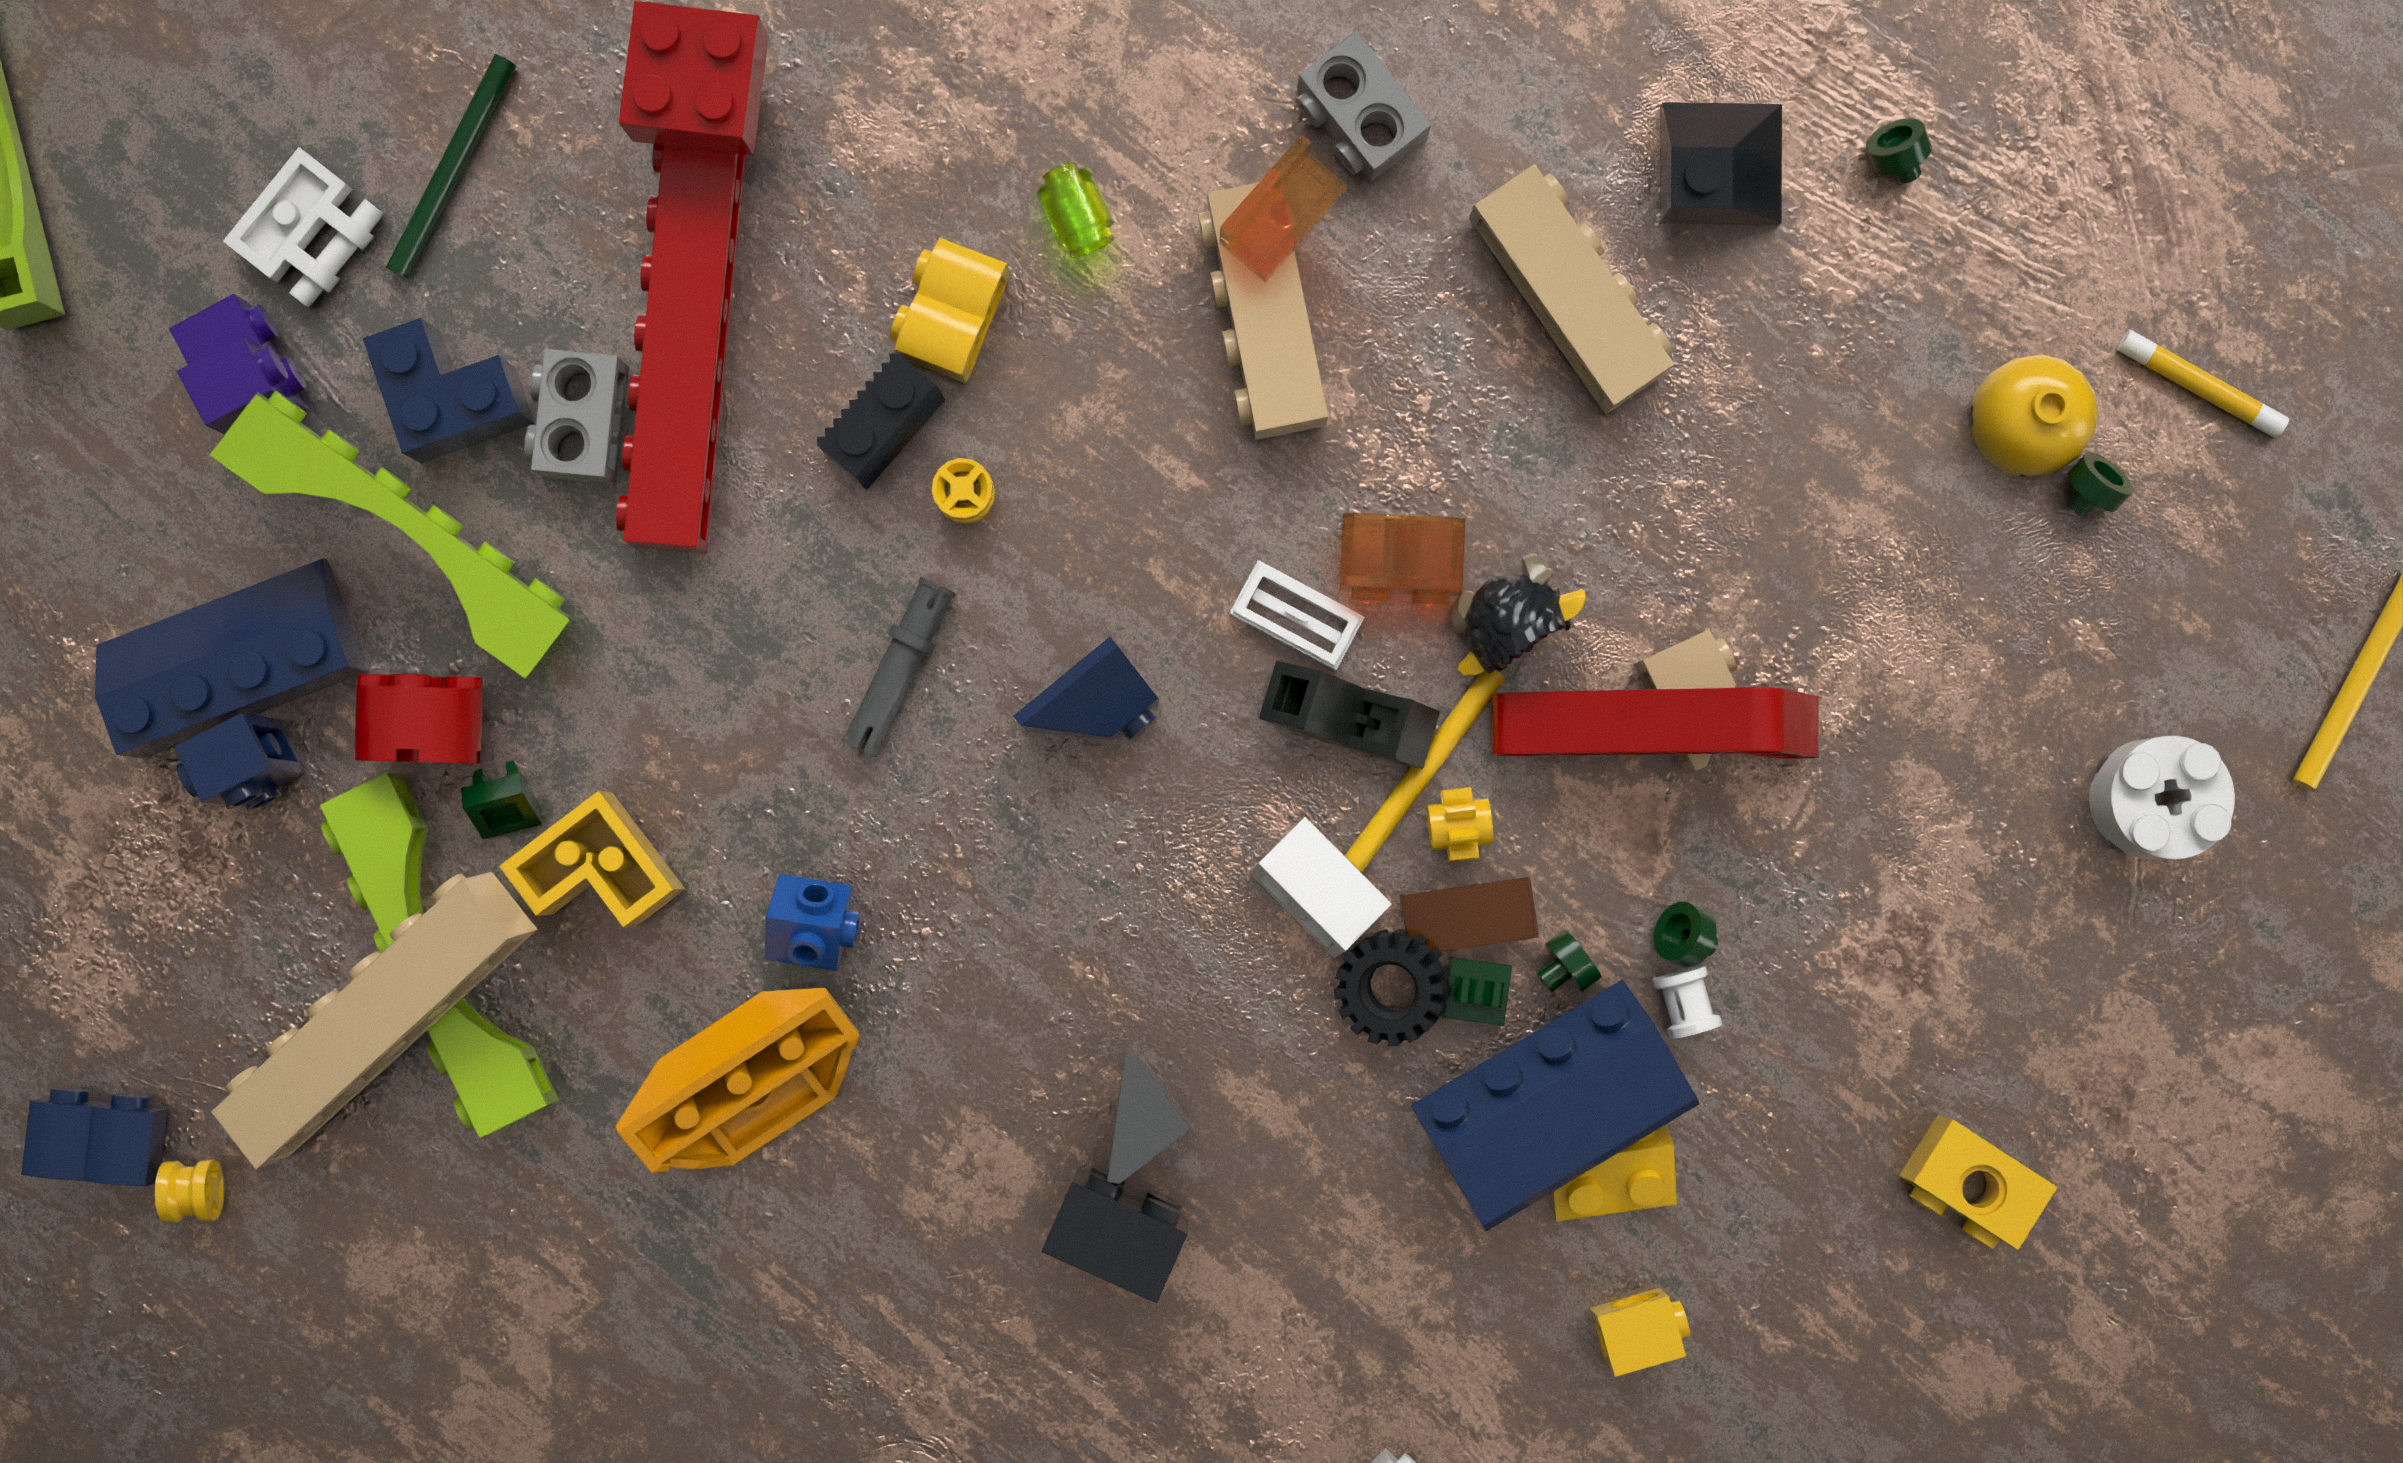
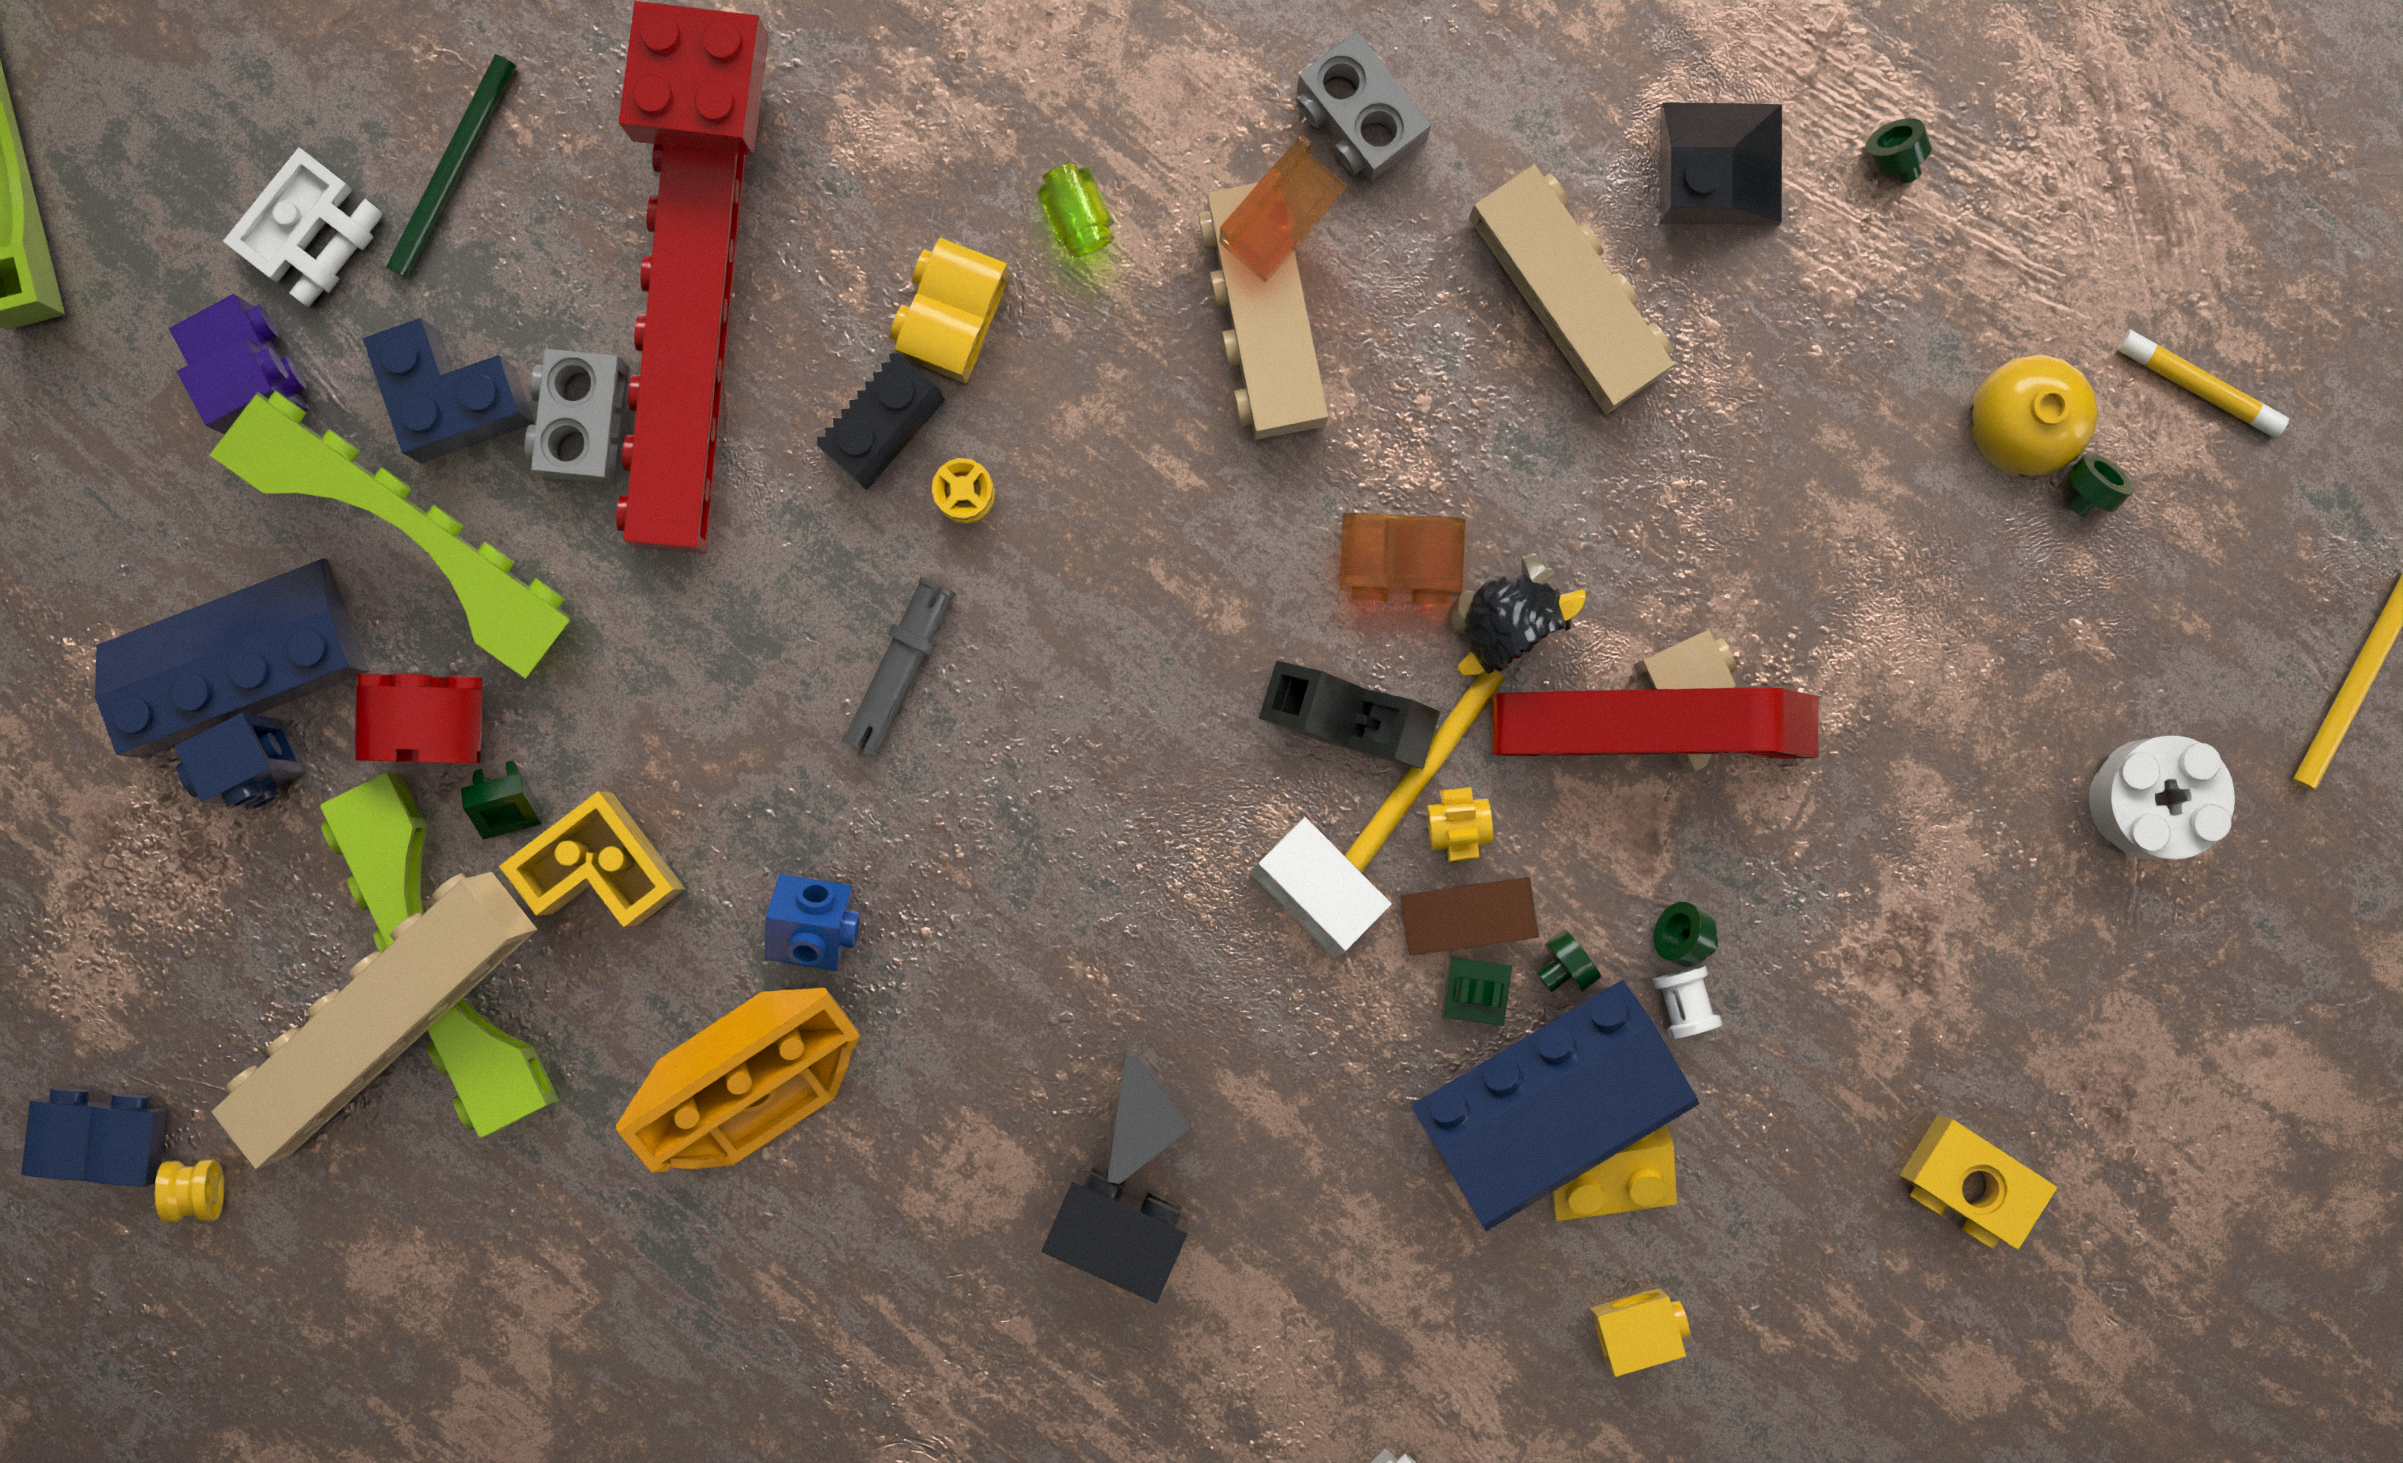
dark blue slope [1013,637,1159,741] -> none
white tile [1229,560,1365,671] -> none
black tyre [1334,929,1452,1046] -> none

